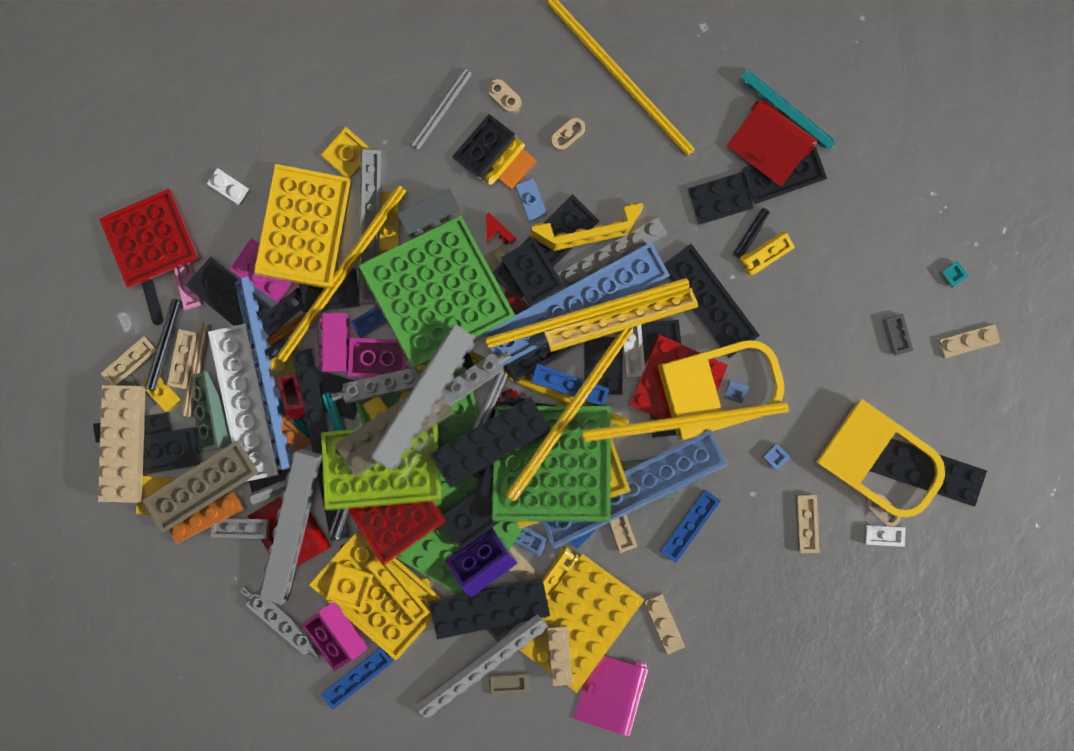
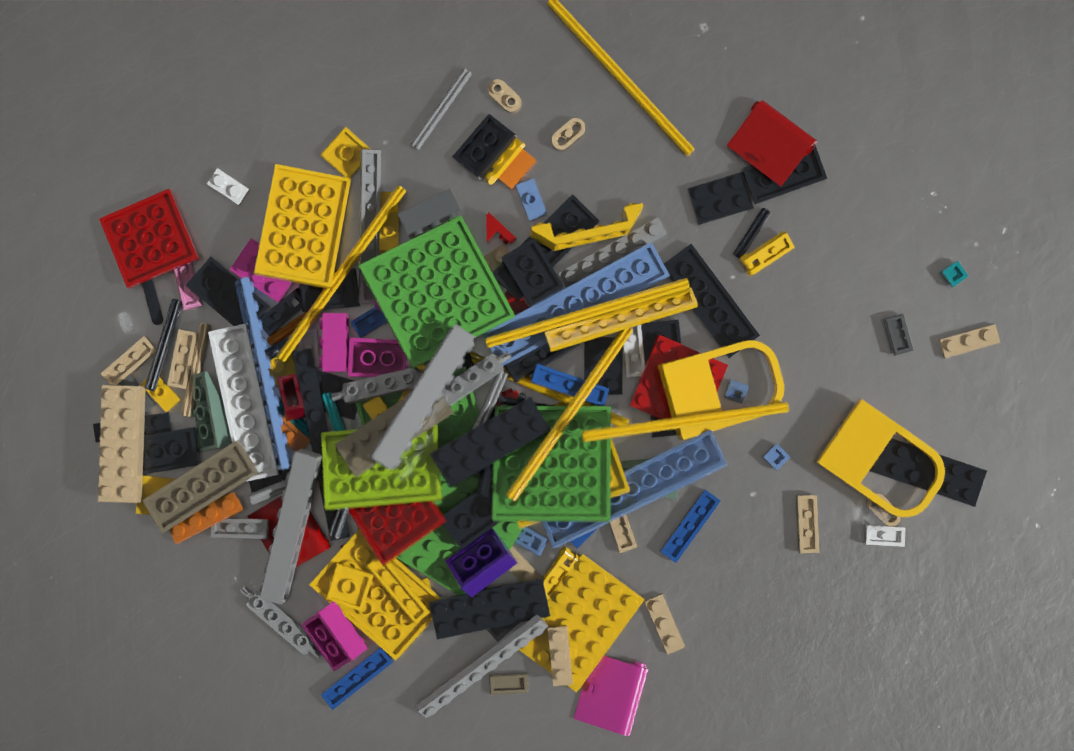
teal plate [741,69,836,149] -> none

